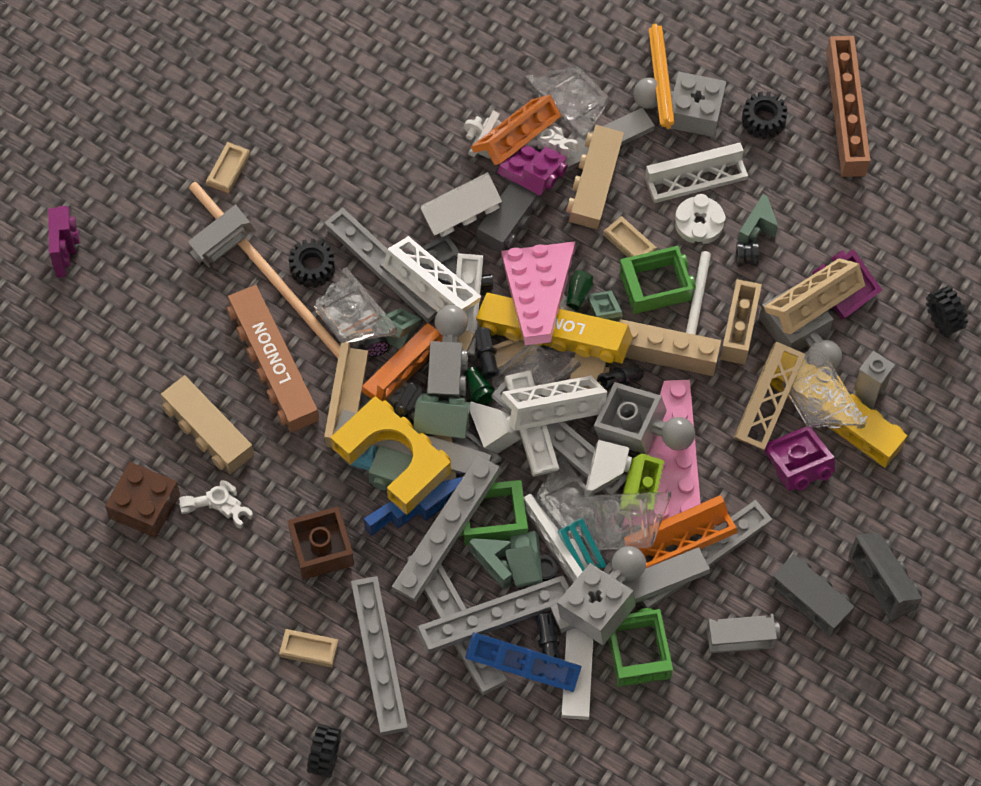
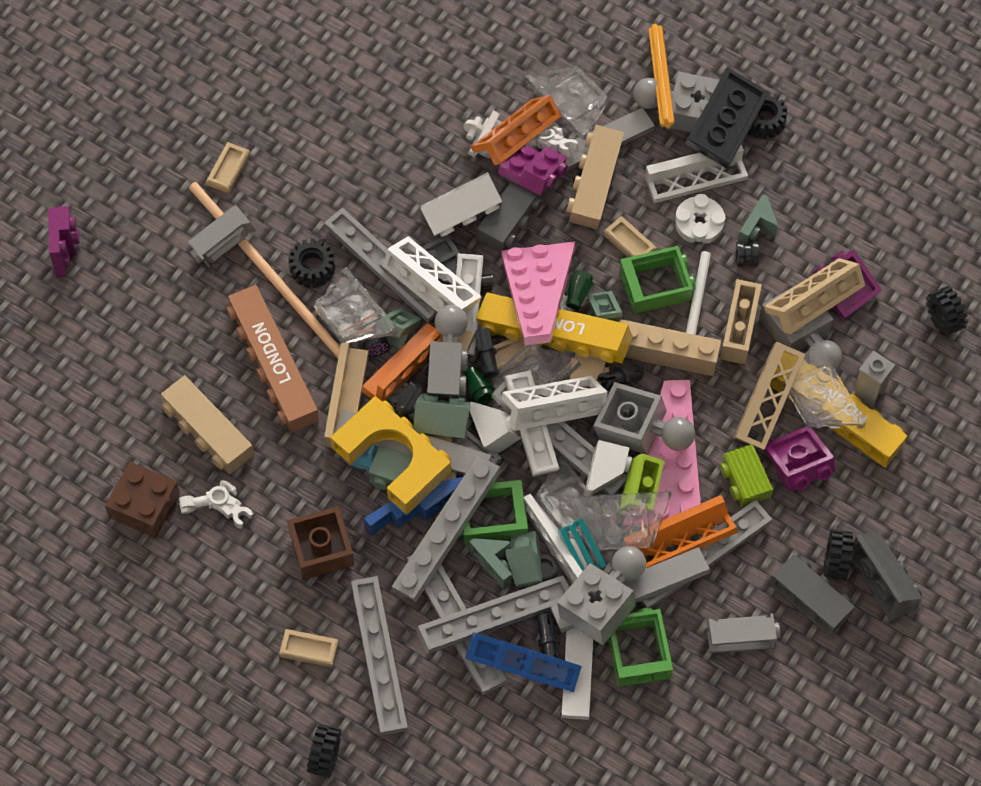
nougat brick [826,36,870,177] -> none
none -> black tile [685,67,769,169]
none -> lime brick [720,444,773,508]
none -> black tyre [824,529,854,580]

